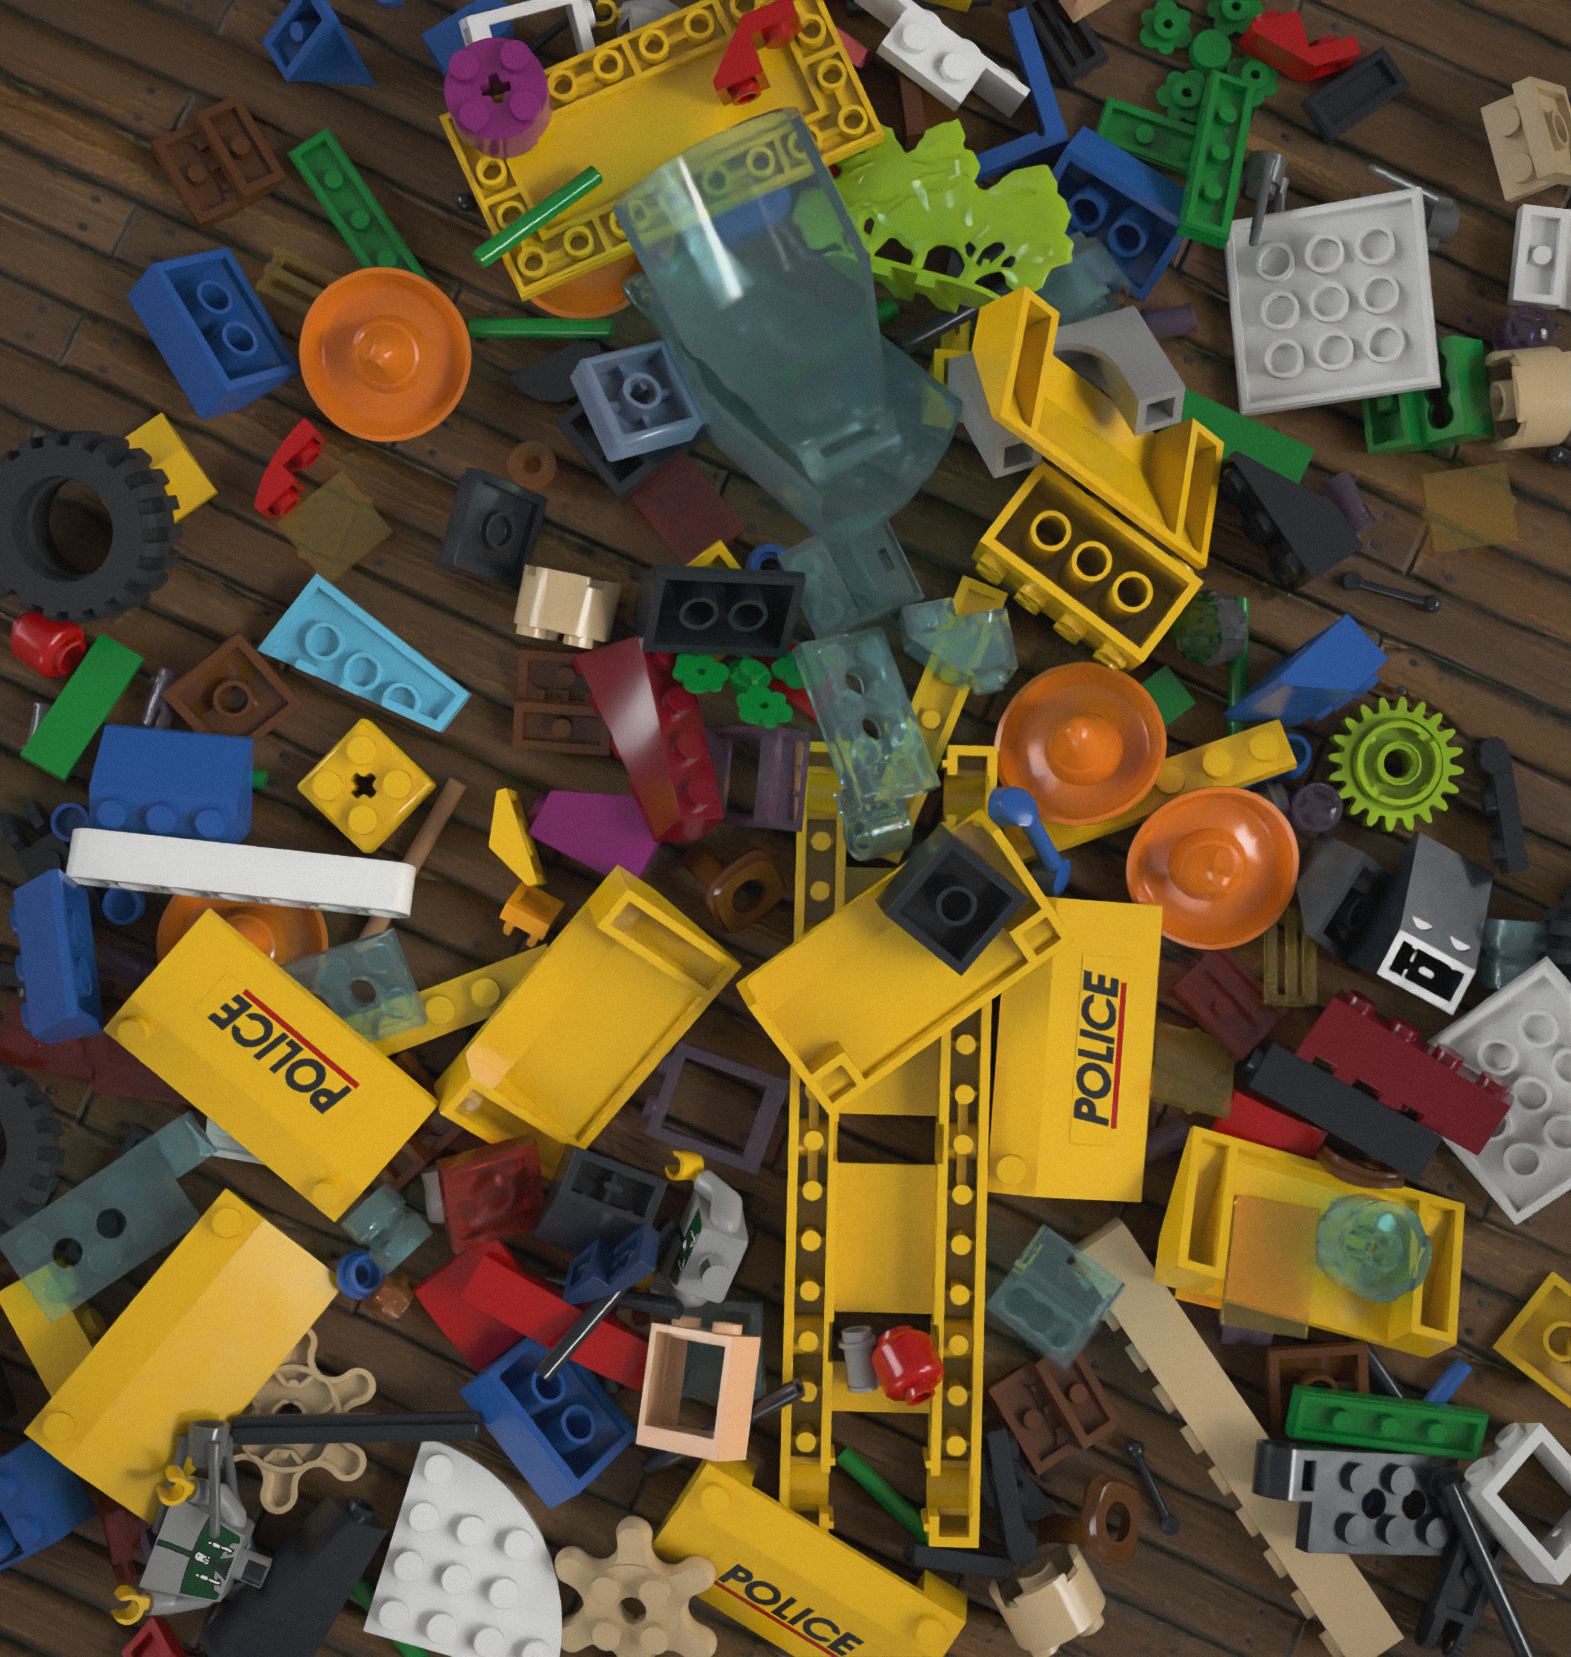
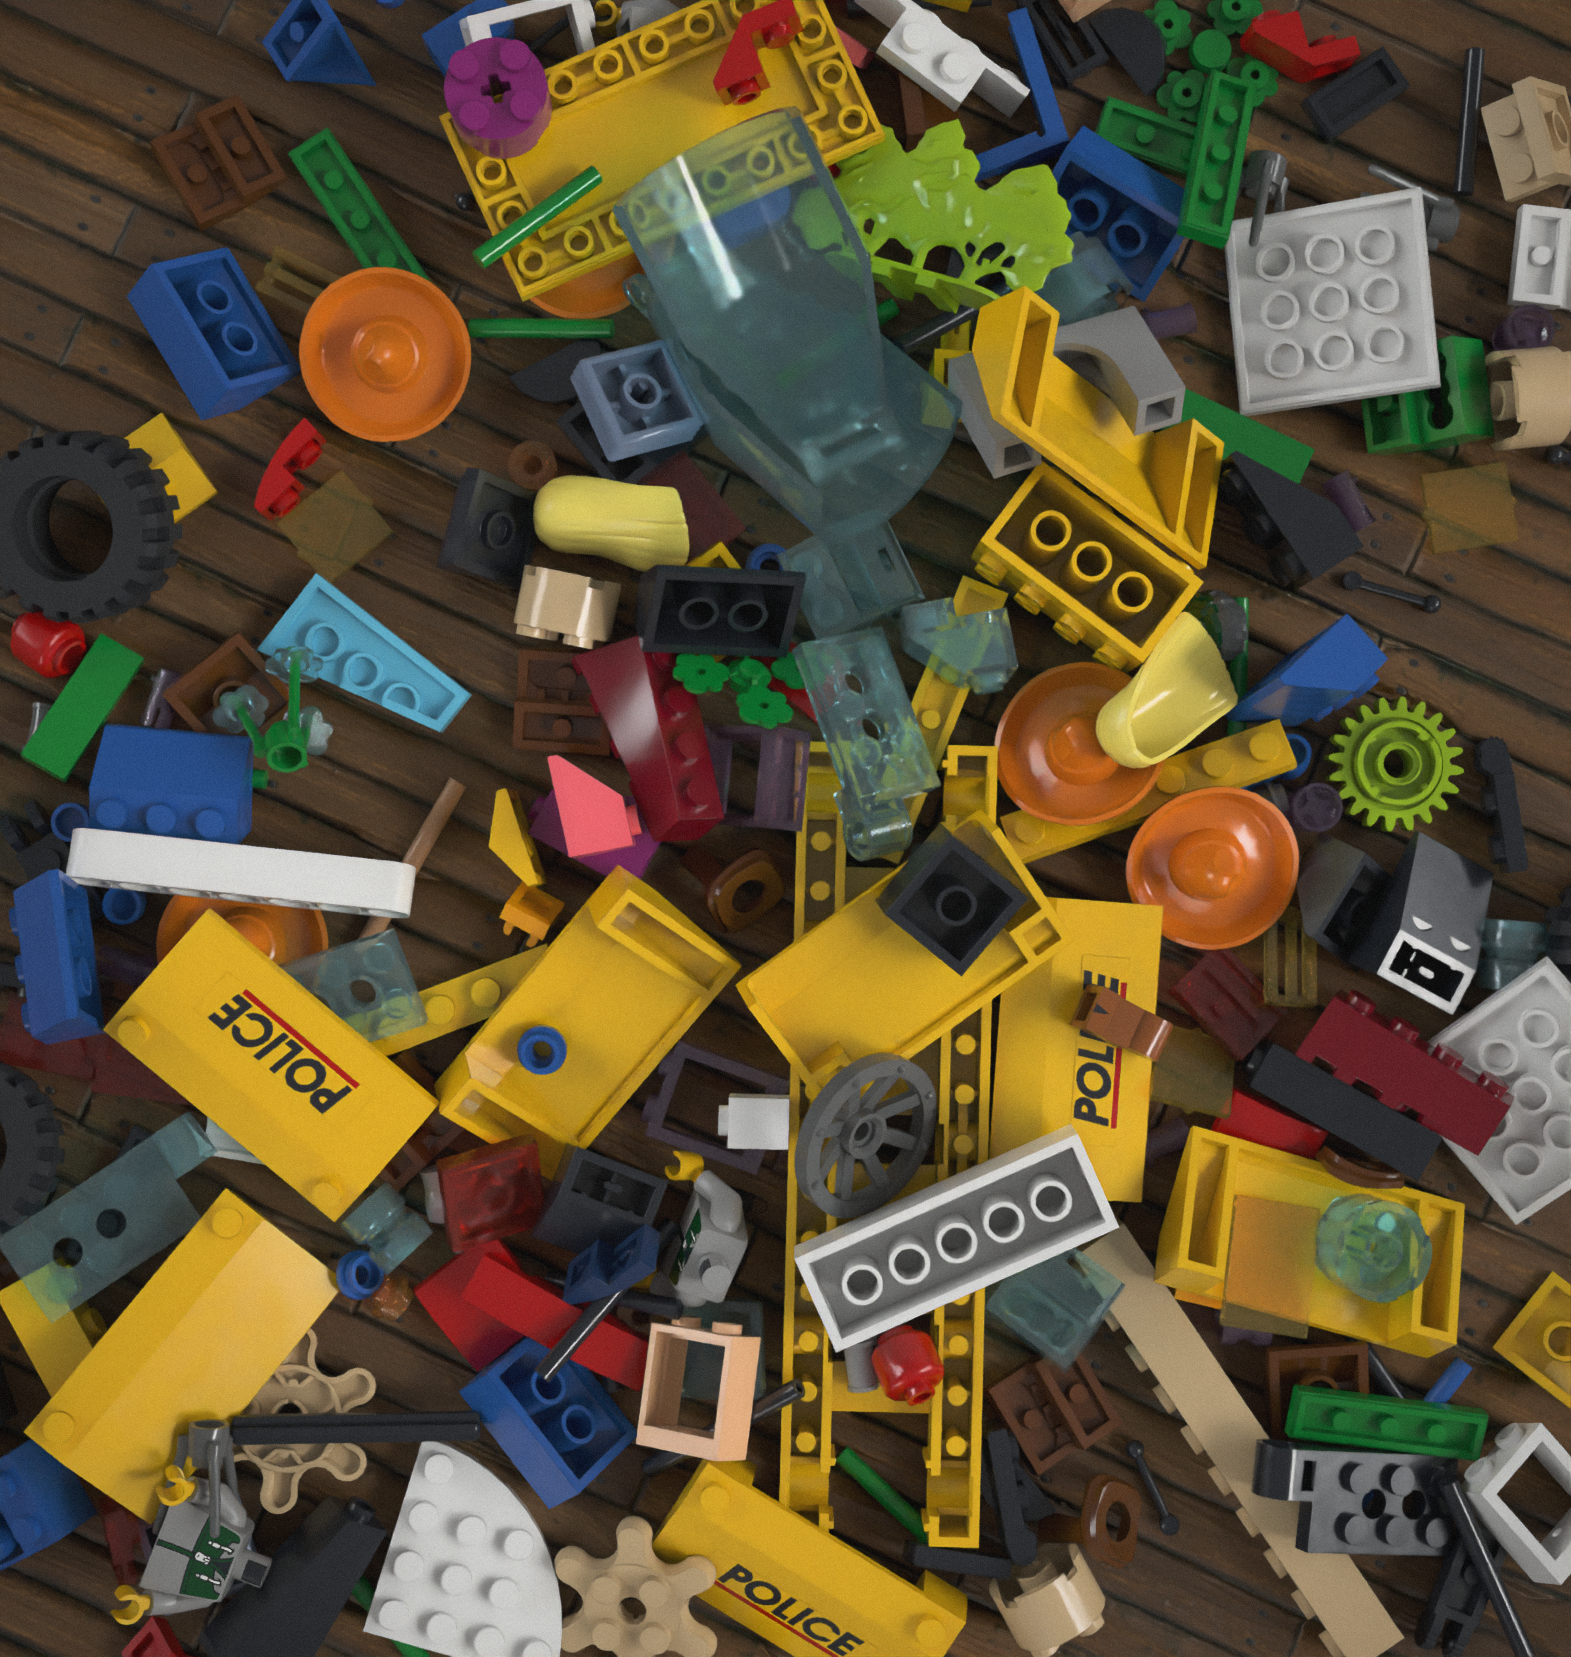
yellow brick [297,718,436,853] -> none
blue bar [988,787,1071,898] -> none
none -> plant [212,646,333,773]
none -> blue plate [517,1025,567,1075]
none -> light yellow hair [533,475,690,572]
none -> coral slope [547,755,642,859]
none -> white brick [718,1093,790,1150]
none -> white brick [794,1124,1119,1353]
none -> dark grey wheel [795,1053,937,1218]
none -> dark orange leg [1069,984,1174,1063]
none -> black tile [1088,7,1167,96]
none -> light yellow hair [1096,612,1238,769]
none -> black bar [1453,47,1485,197]

